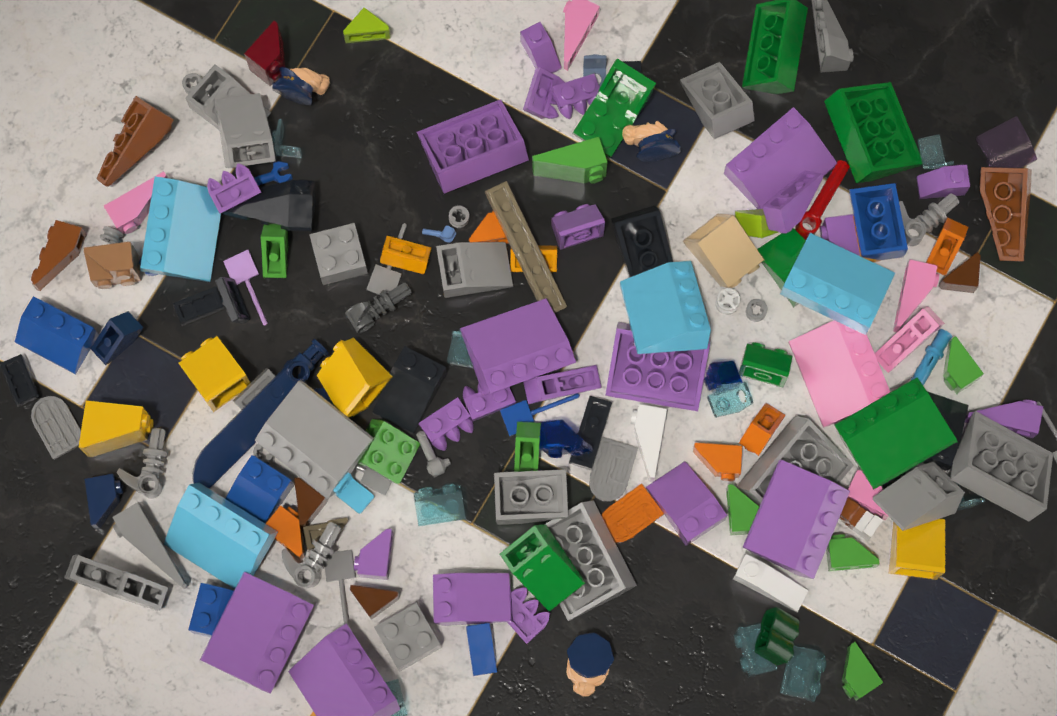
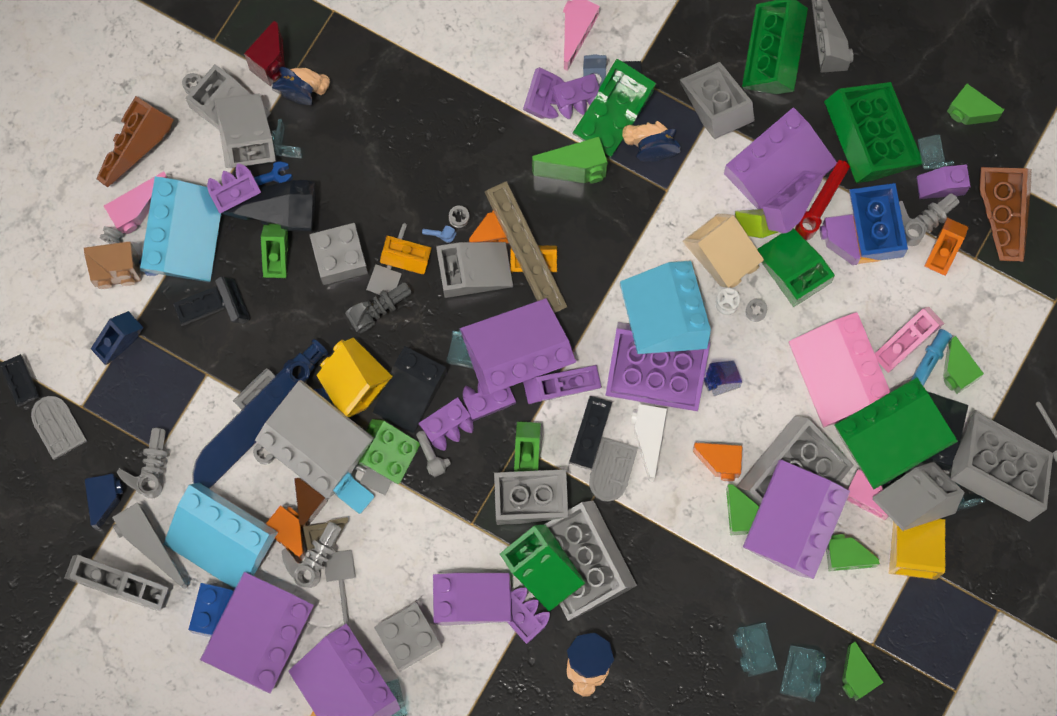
blue slope [15,296,99,375] -> none
dark orange slope [31,220,87,291] -> none
yellow slope [78,401,153,457] -> none
yellow slope [179,336,250,412] -> none
lavender piece [223,250,267,325] -> none
blue slope [225,455,294,524] -> none
lime slope [343,8,390,43] -> none
reddish brown slope [350,585,400,620] -> none
medium lavender slope [354,529,393,580] -> none
clear light blue bracket [414,484,466,526] -> none
medium lavender slope [417,99,529,193] -> none
blue slope [466,623,497,676] -> none
blue piece [500,394,580,436] -> none
medium lavender slope [520,22,561,73] -> none
clear blue slope [539,420,593,458] -> none
medium lavender slope [551,204,605,250] -> none
orange window [602,484,664,543] -> none
black slope [611,205,673,278] -> none
medium lavender slope [646,461,728,546] -> none
clear light blue bracket [707,382,753,418] -> none
white slope [733,554,808,612] -> none
green slope [738,342,793,388] -> none
orange slope [739,403,786,456] -> none
dark green brick [755,607,799,666] -> none
medium azure slope [780,233,895,335] -> none
leg [839,498,883,541] -> none
bright pink slope [893,260,939,332] -> none
reddish brown slope [938,252,981,293] -> none
medium lavender slope [965,400,1043,438] -> none
clear purple slope [976,116,1037,168] -> none
none -> bright green slope [947,84,1004,125]

